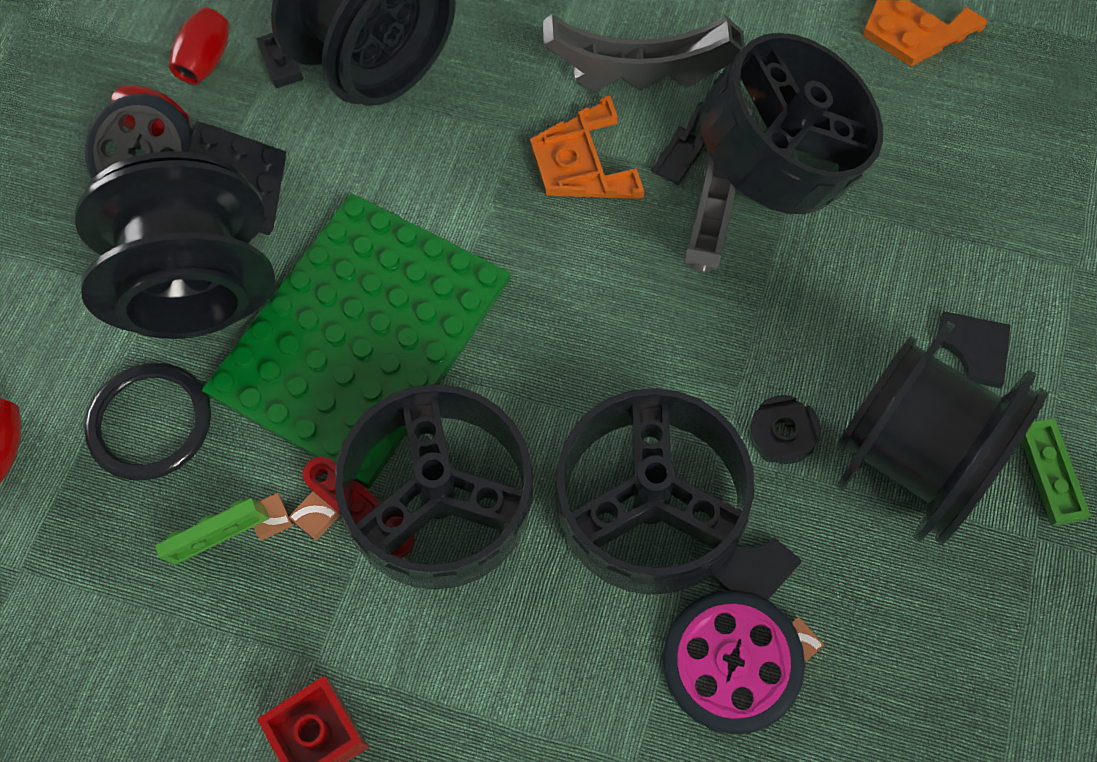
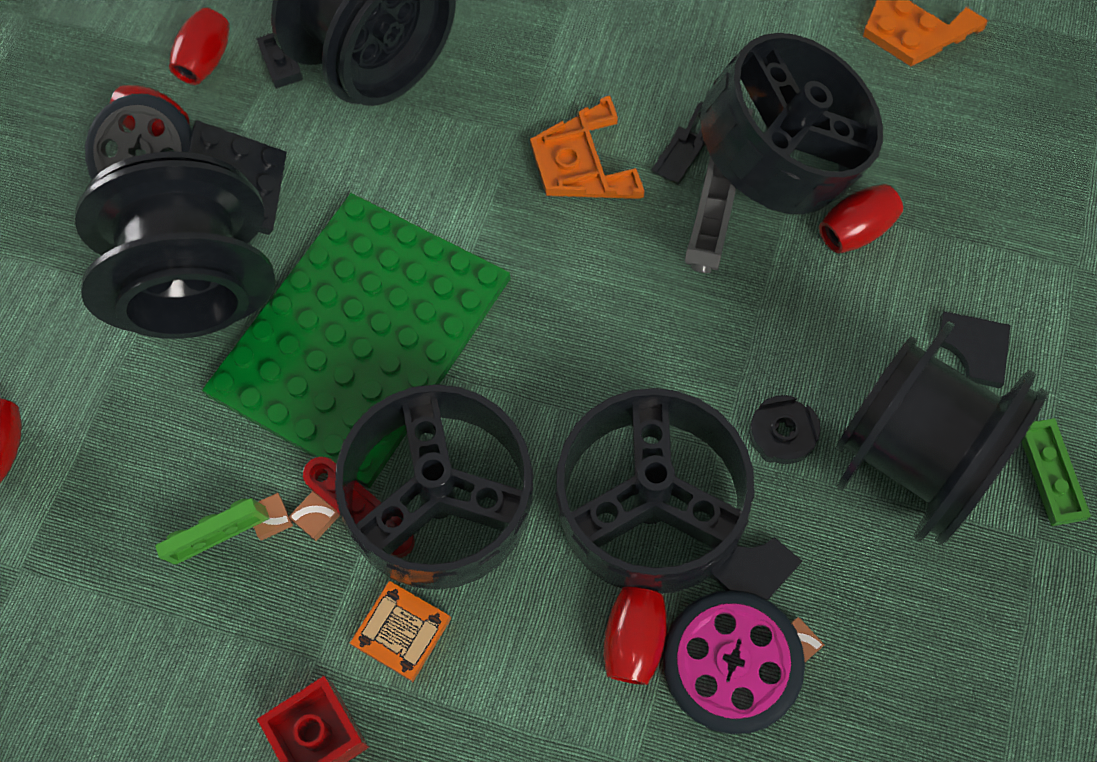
black wedge [84,363,212,480] -> none
dark grey arch [543,15,745,93] -> none
none -> tile [350,581,452,682]
none -> red piece [604,587,666,685]
none -> red piece [819,184,903,253]

